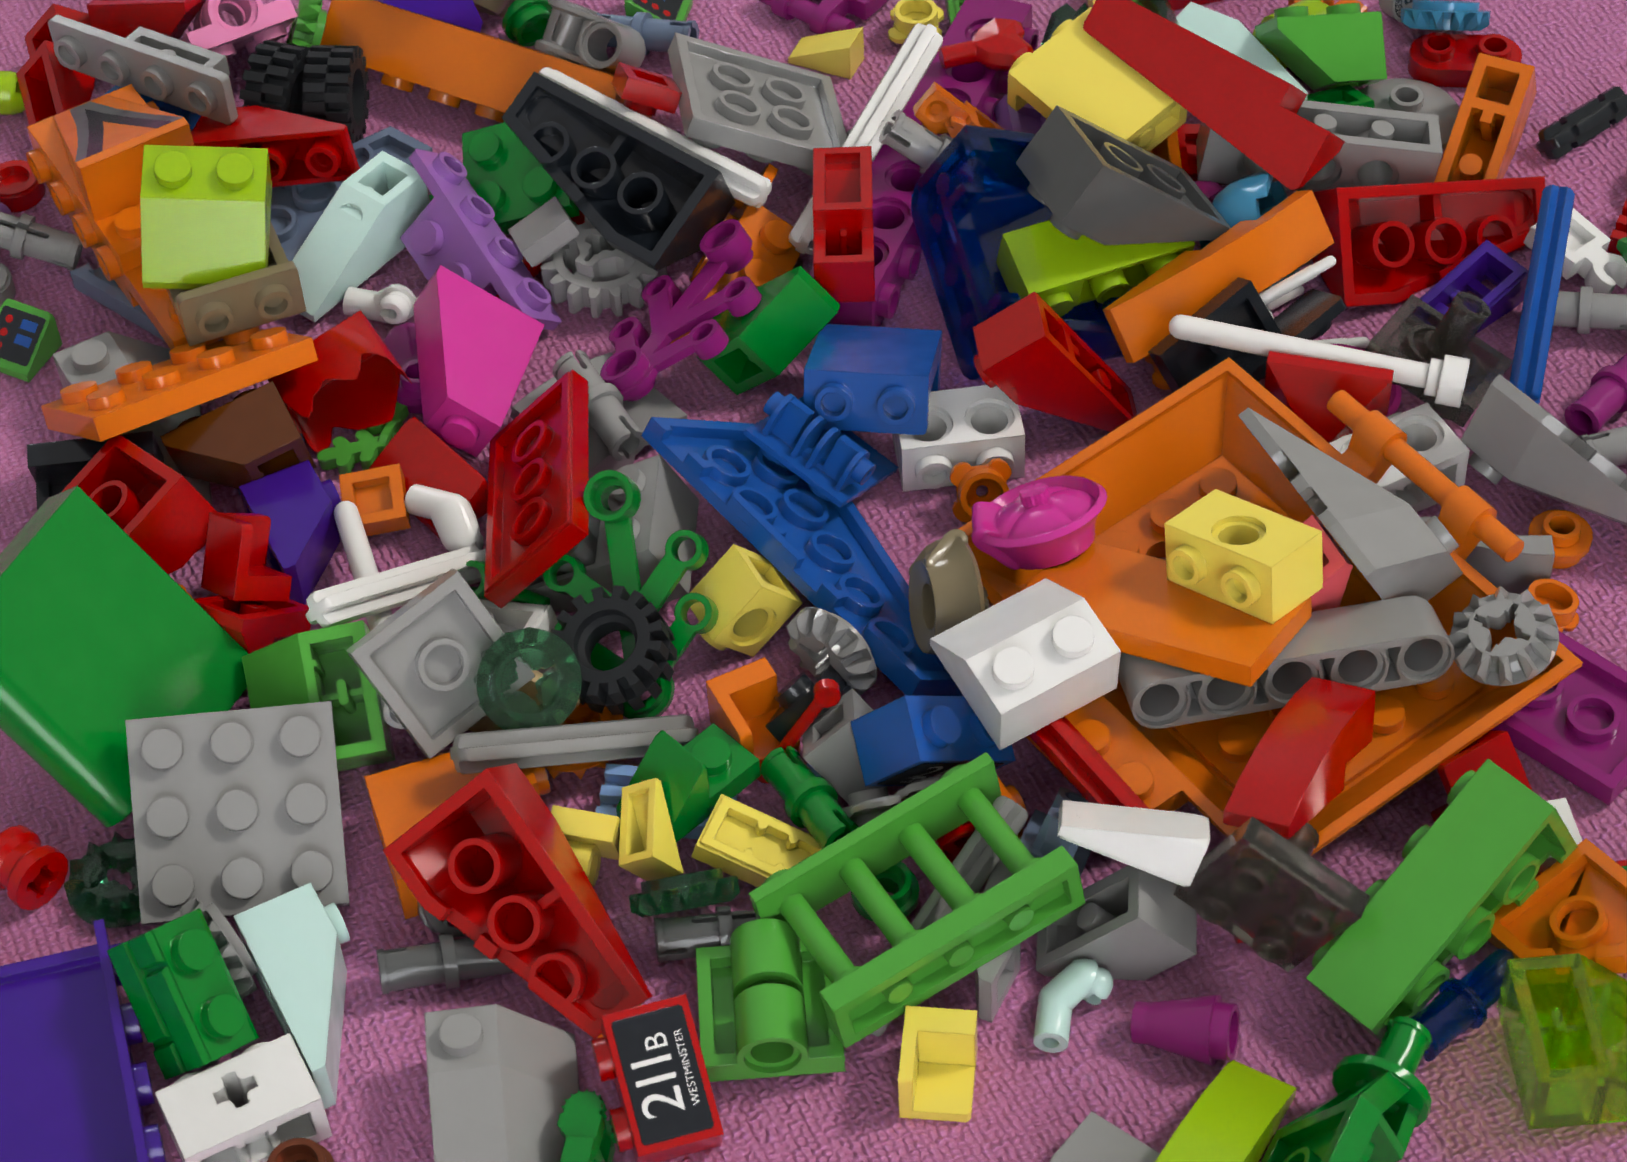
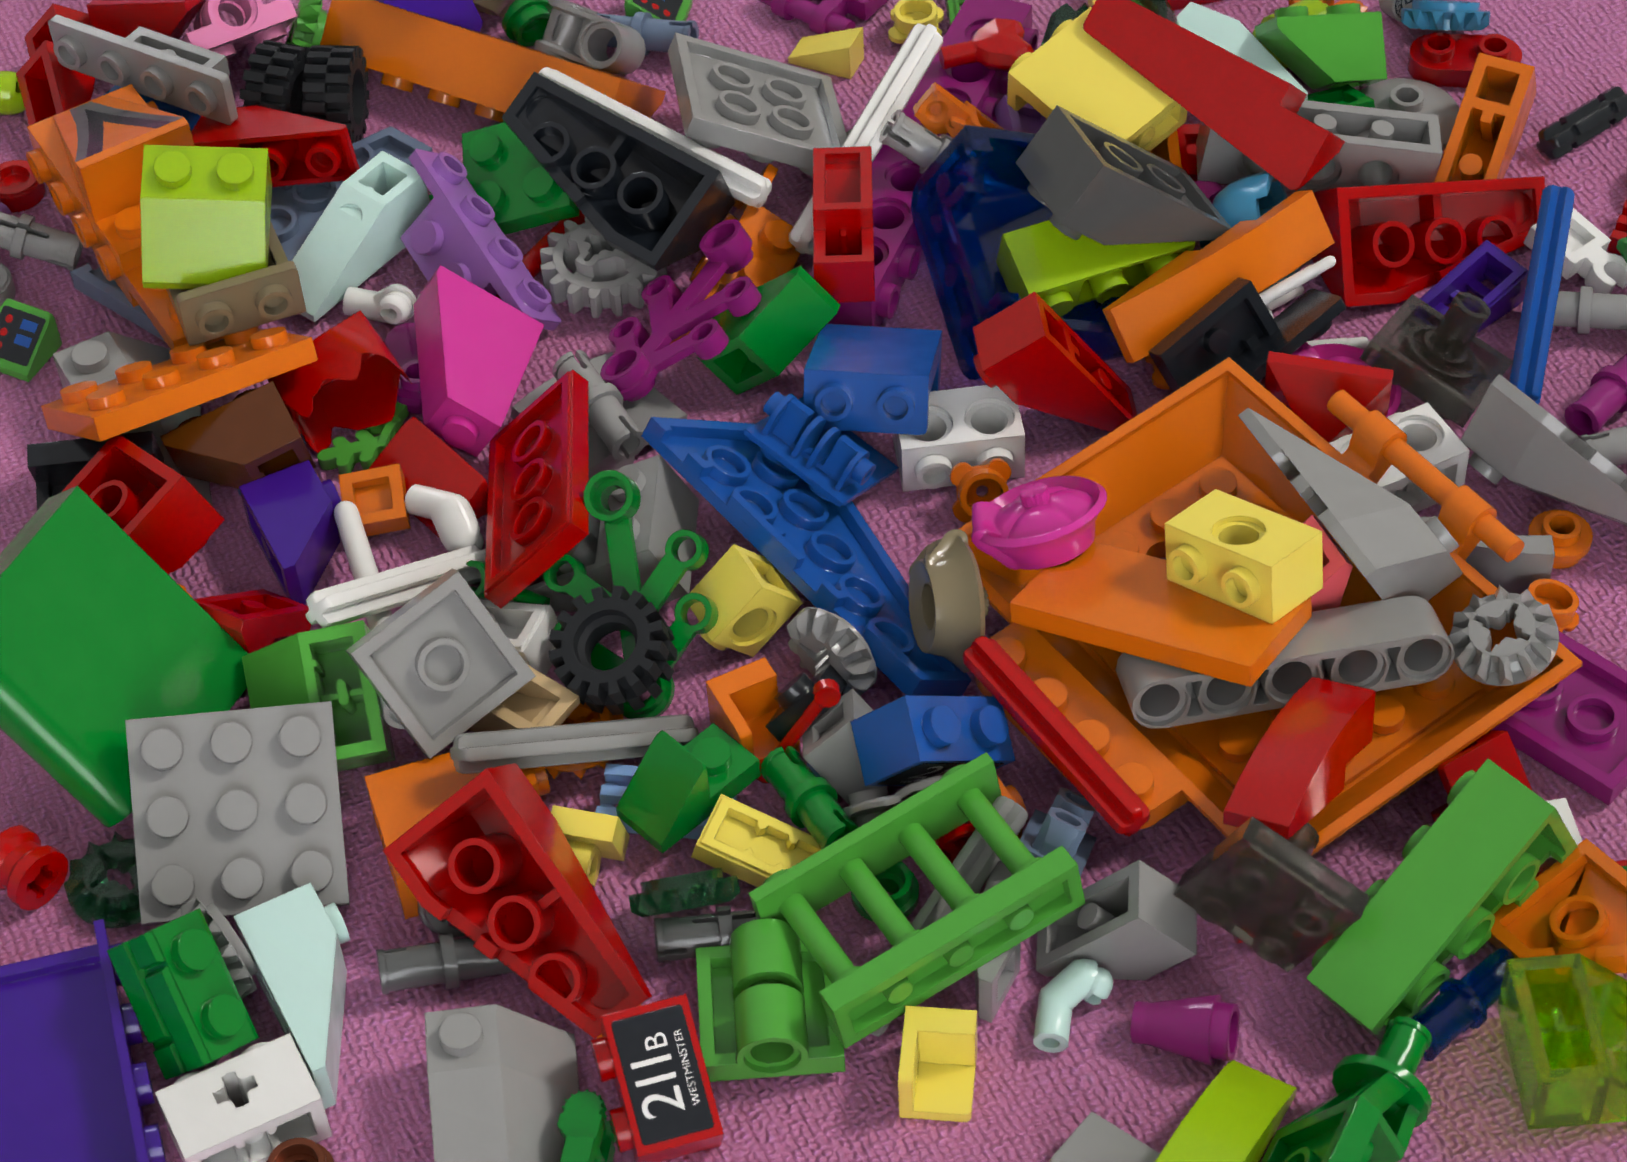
red panel [201,512,292,601] -> none
clear green gear [473,627,582,730] -> none
light grey tile [508,196,580,267] -> none
red plate [612,62,682,116] -> none
light yellow piece [618,778,684,883] -> none
white slope [930,578,1121,750] -> none
white slope [1057,800,1210,887] -> none
white piece [1169,314,1470,408] -> none

